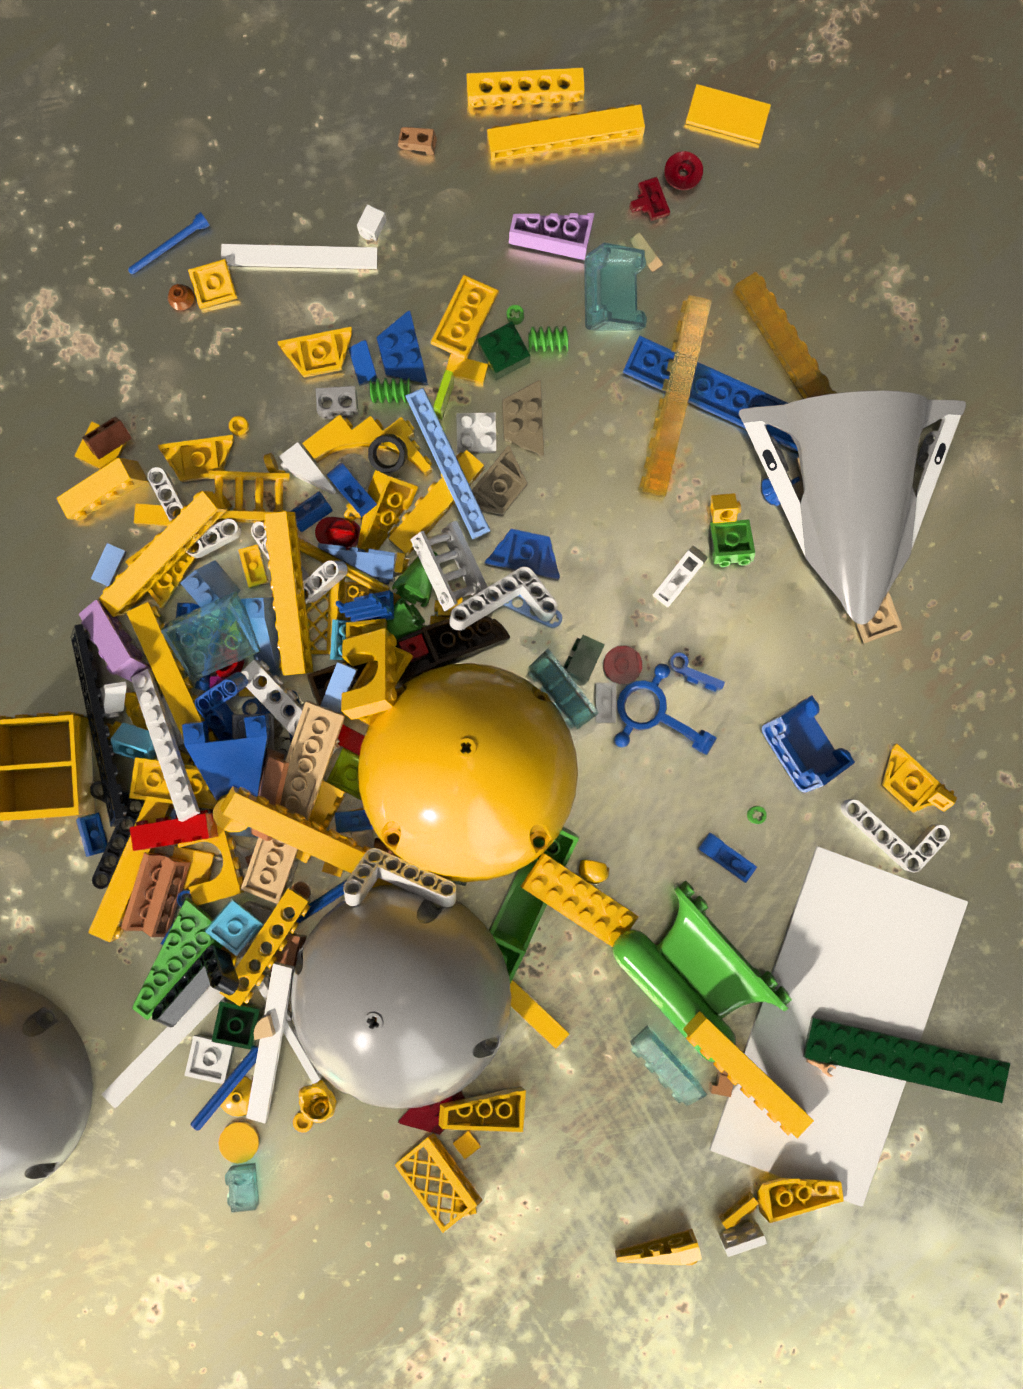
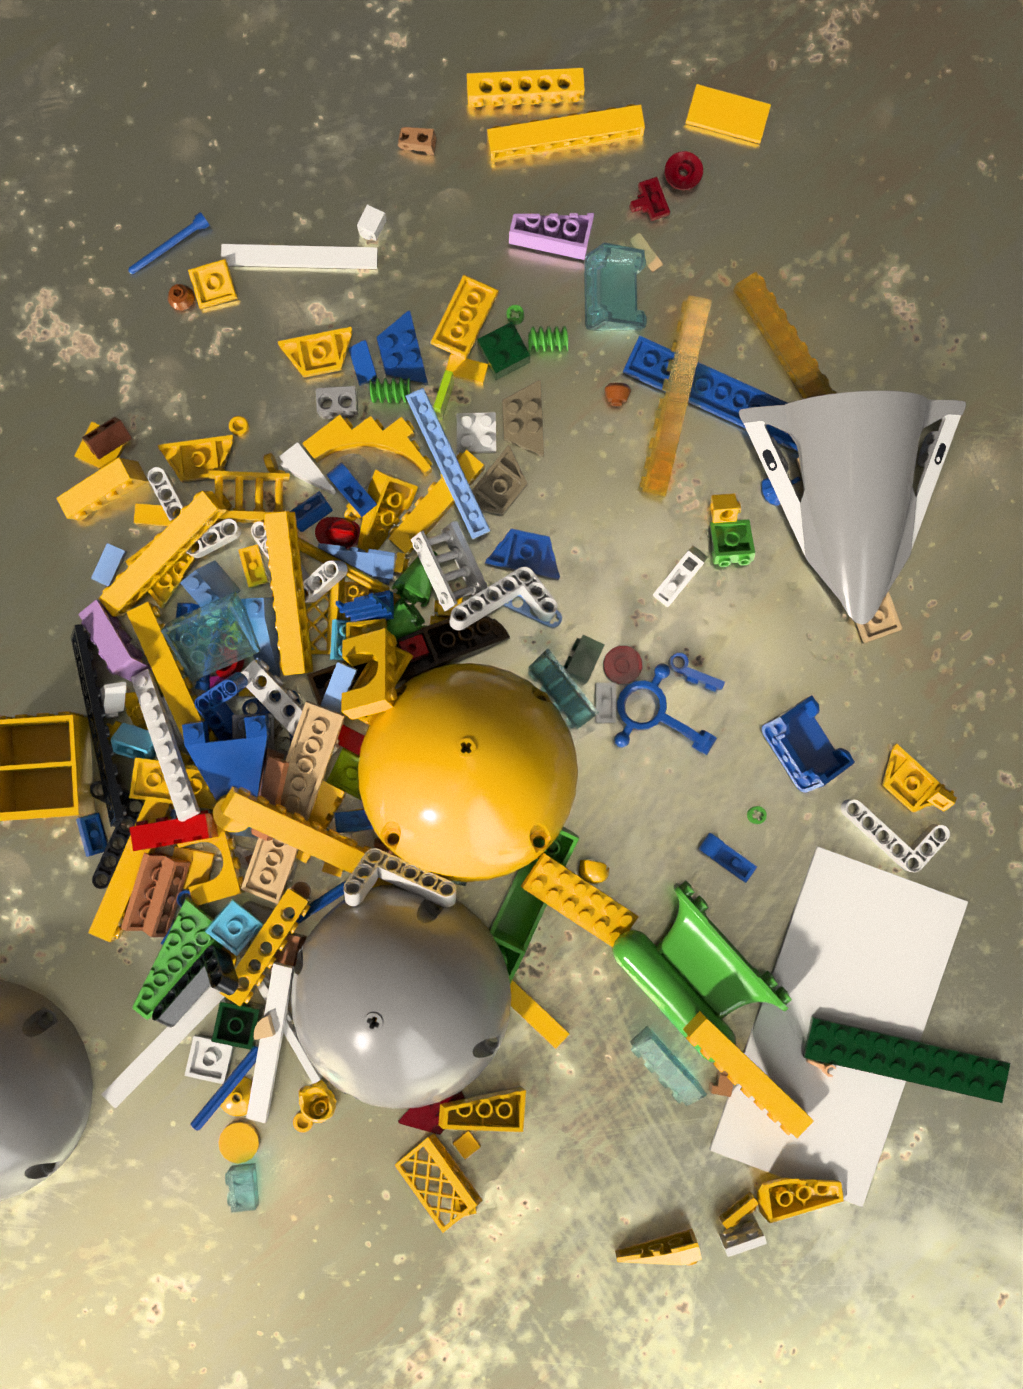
black tyre [368,434,408,473] -> none
none -> dark orange cone [604,382,631,406]

